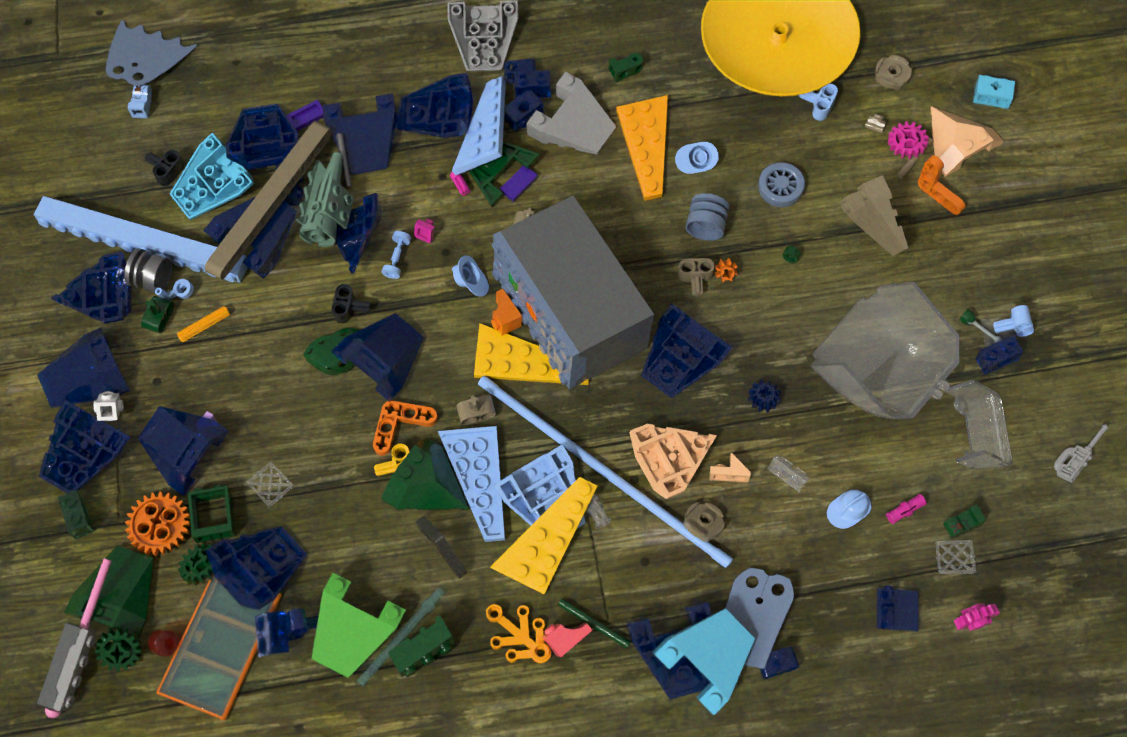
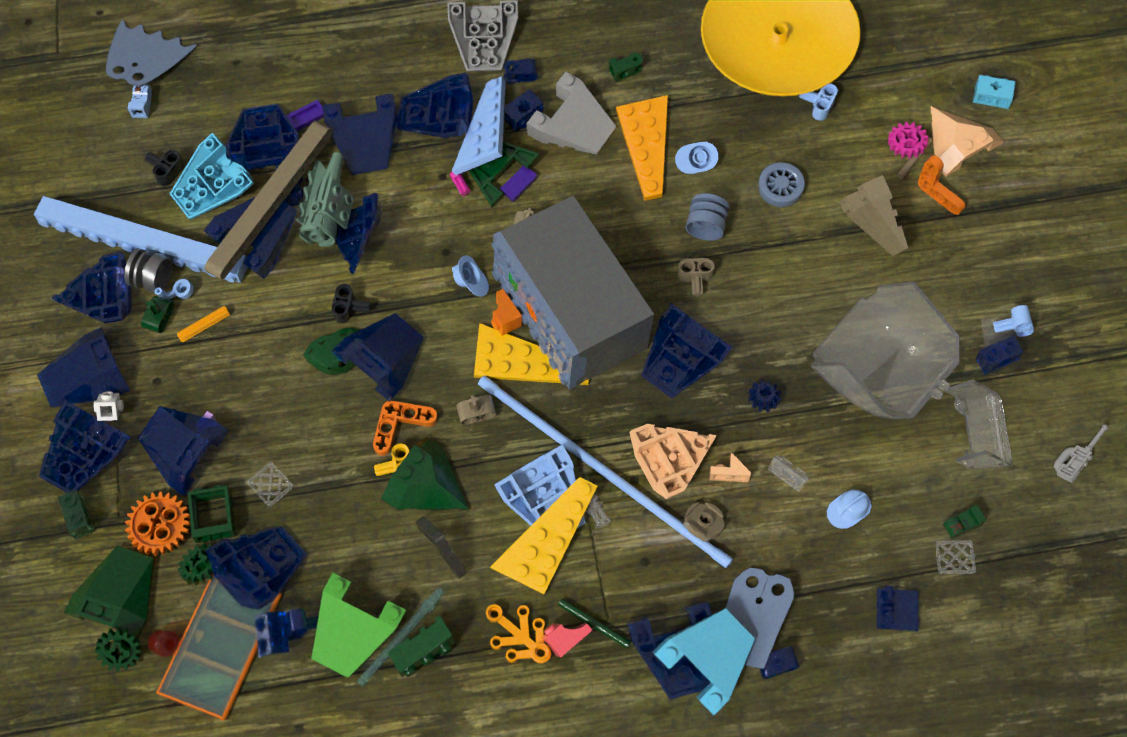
piece [37,559,112,718] -> none
flat silver bar [336,133,352,188] -> none
light blue wheel [382,231,411,279] -> none
dark pink tile [414,218,435,244] -> none
light blue wing [438,426,505,542] -> none
clear blue brick [514,70,551,99] -> none
orange gear [714,258,738,282] -> none
dark green axle [782,246,801,263] -> none
dark tan plate [865,113,886,134] -> none
dark tan plate [875,55,912,90] -> none
dark pink pin [886,494,926,524] -> none
dark pink gear [954,603,1000,631] -> none
hinge [959,309,1001,344] -> none

